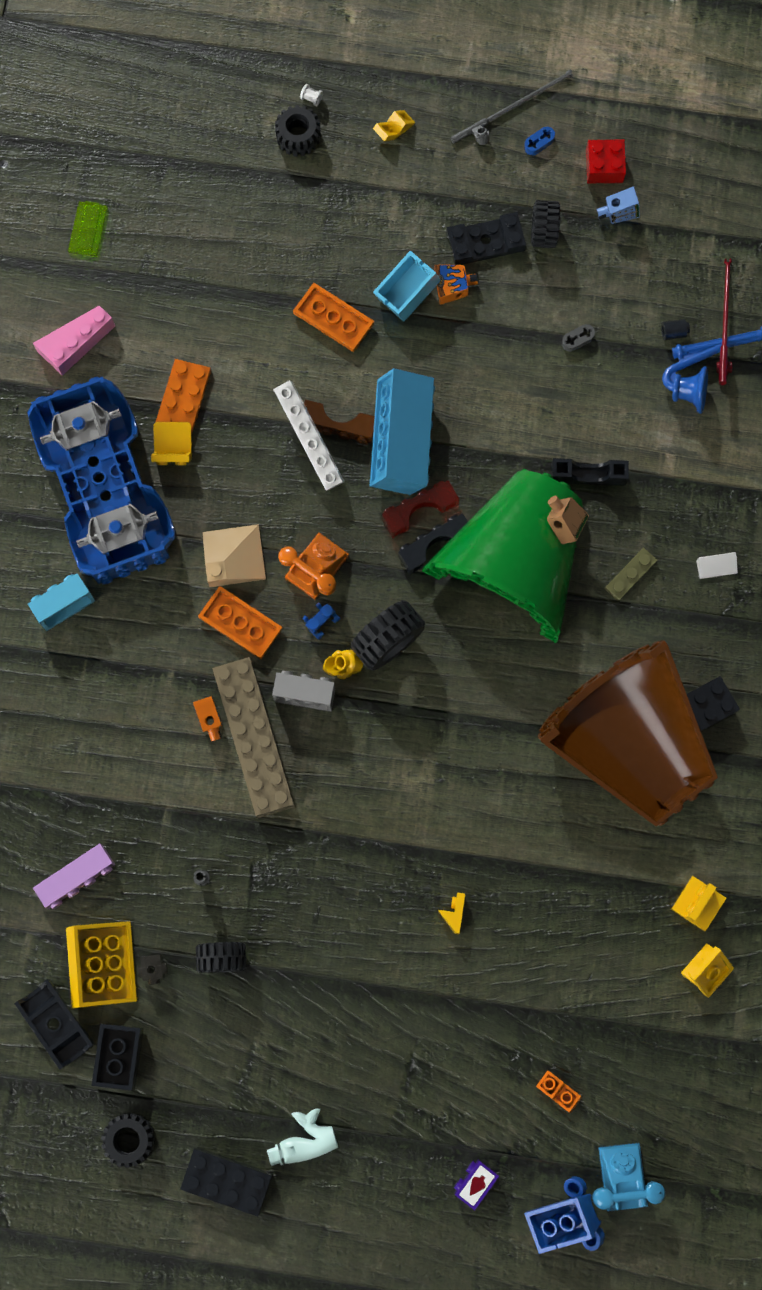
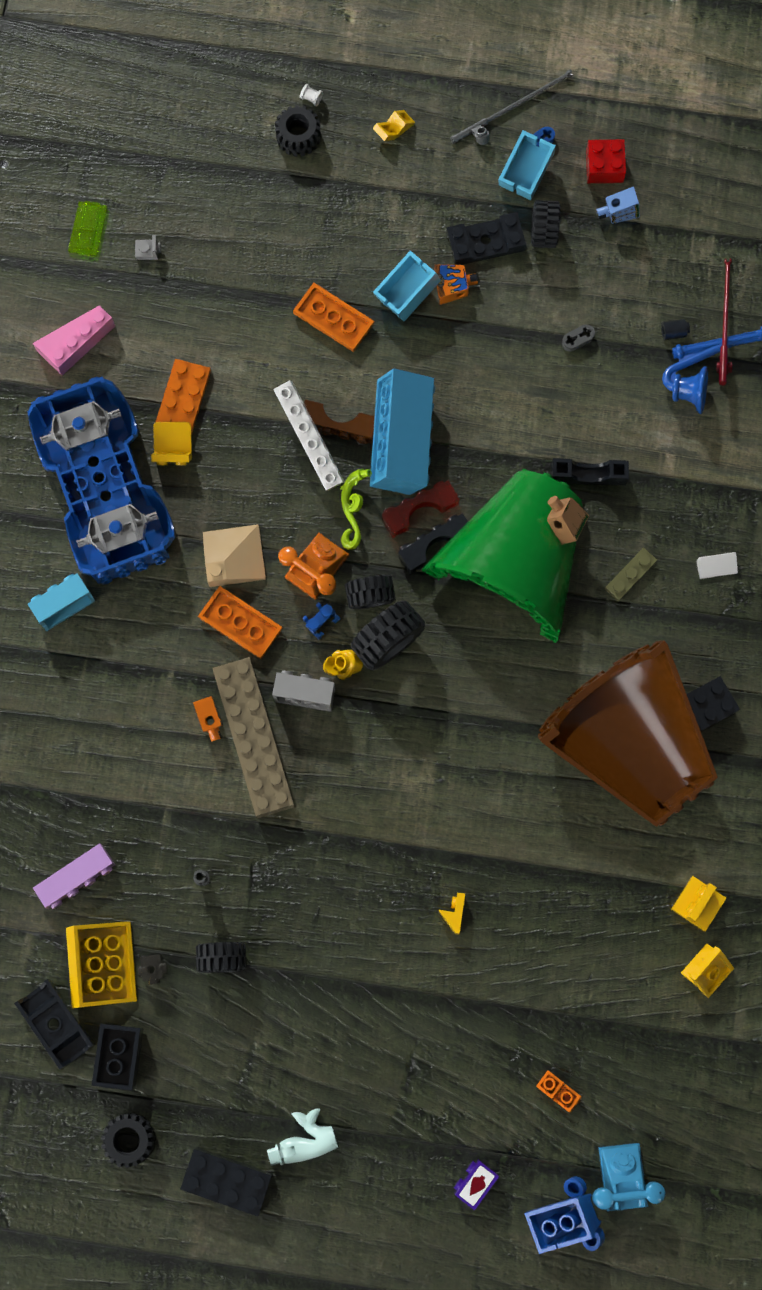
none -> light grey bracket [135,235,161,260]
none -> lime plant [340,469,372,550]
none -> black tyre [345,575,396,609]
none -> medium azure piece [498,130,556,200]

